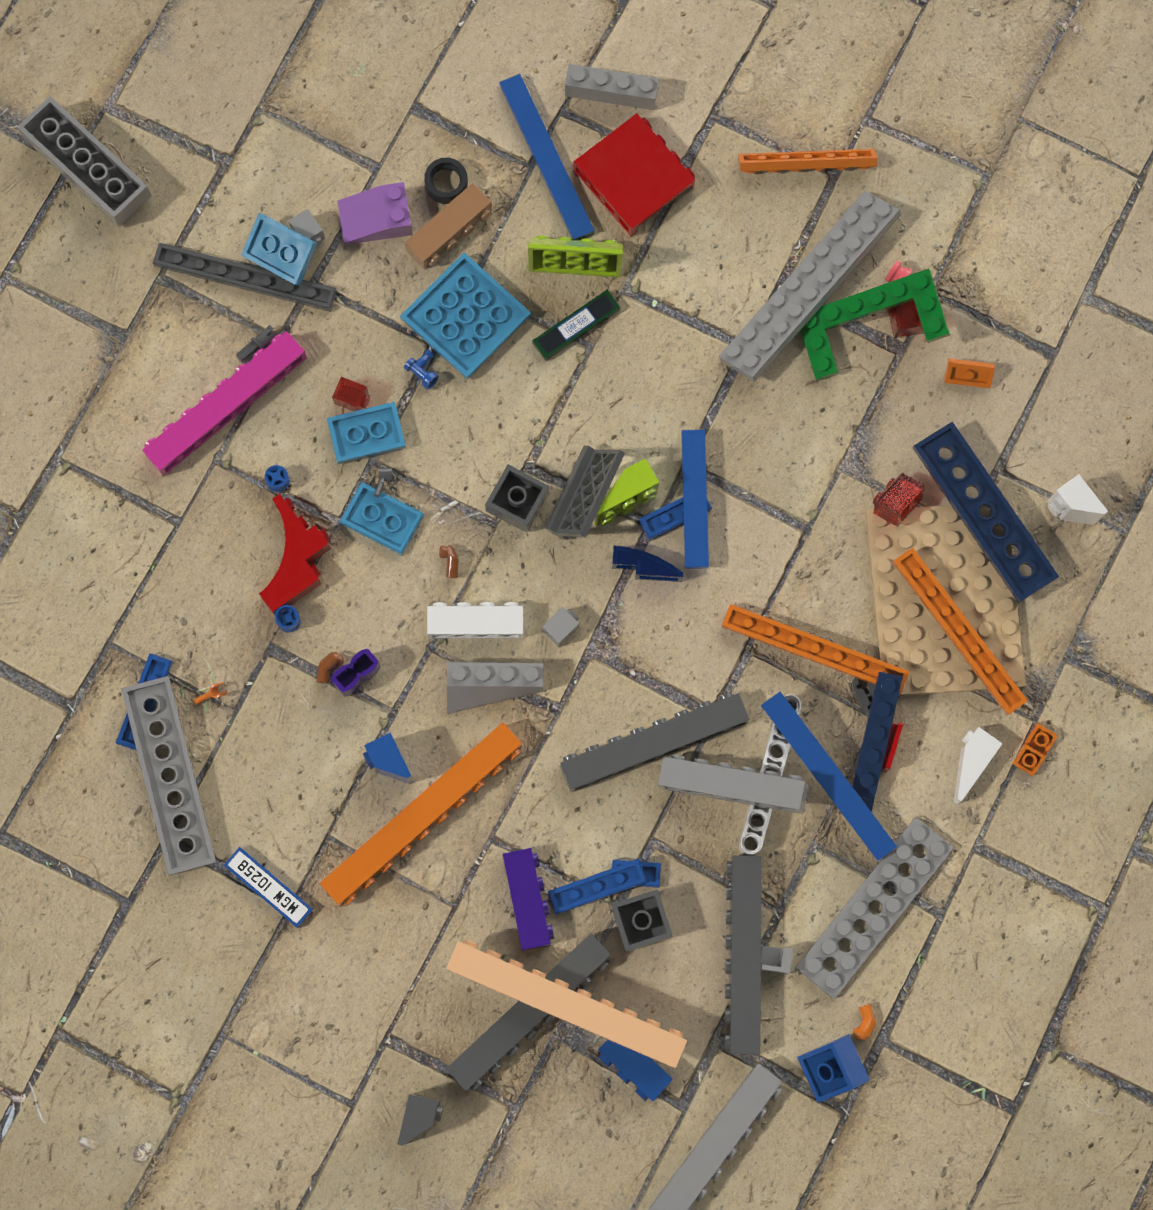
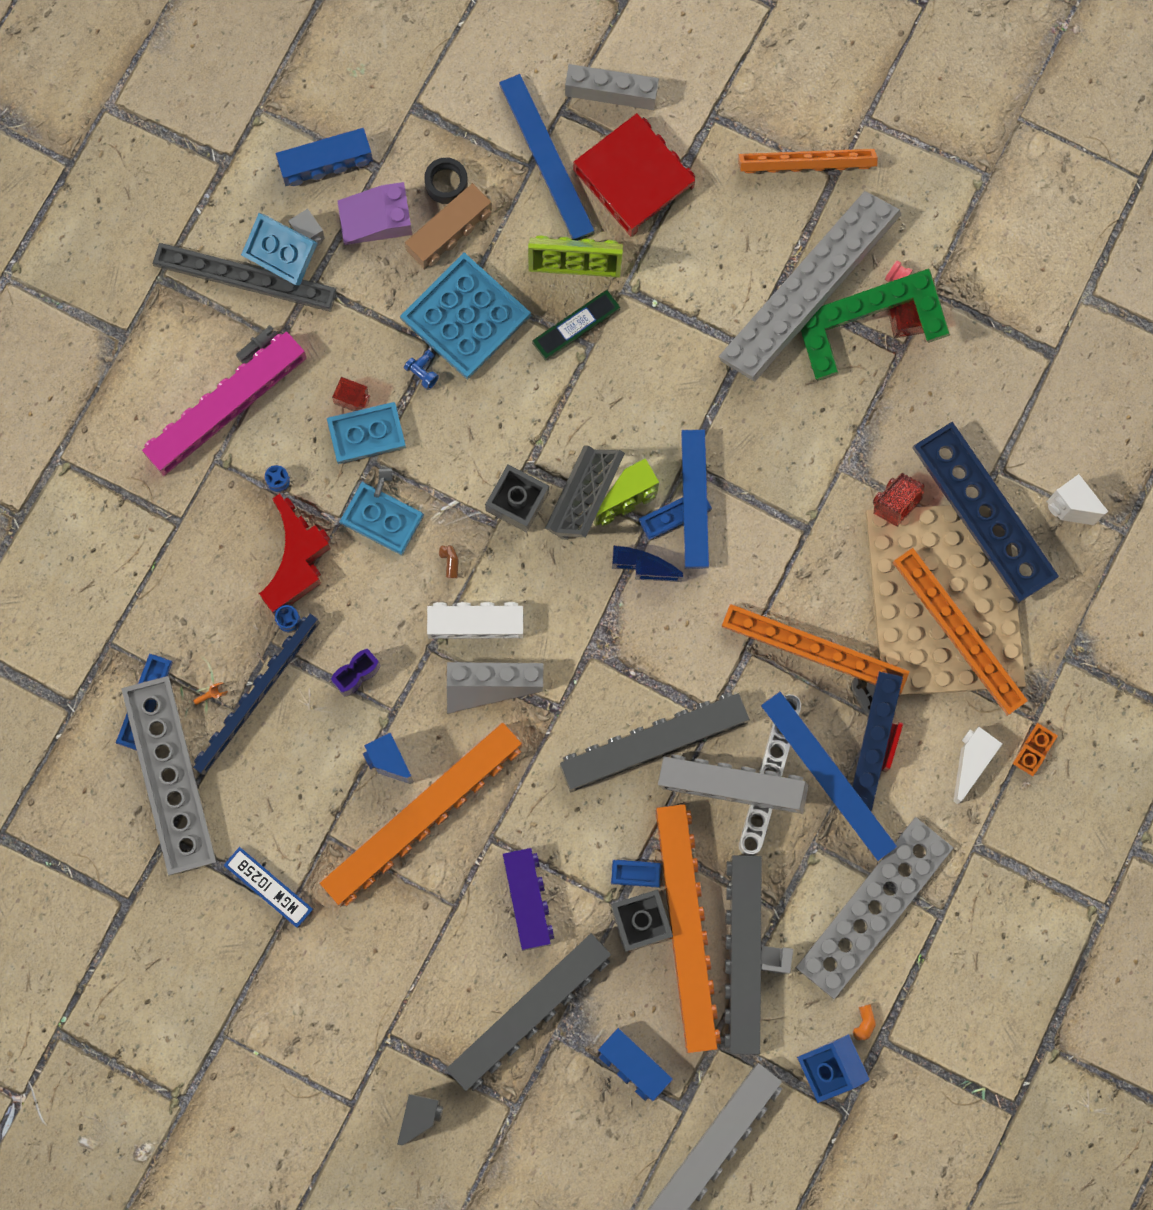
light grey brick [17,96,152,227] -> none
dark orange arm [316,652,344,684] -> none
light nougat brick [446,939,687,1068] -> none
light grey brick [542,607,579,647] -> none
blue tile [548,859,647,915] -> none
orange plate [944,358,995,388] -> none
none -> dark blue plate [193,613,320,776]
none -> blue brick [275,128,373,186]
none -> orange brick [655,804,721,1053]

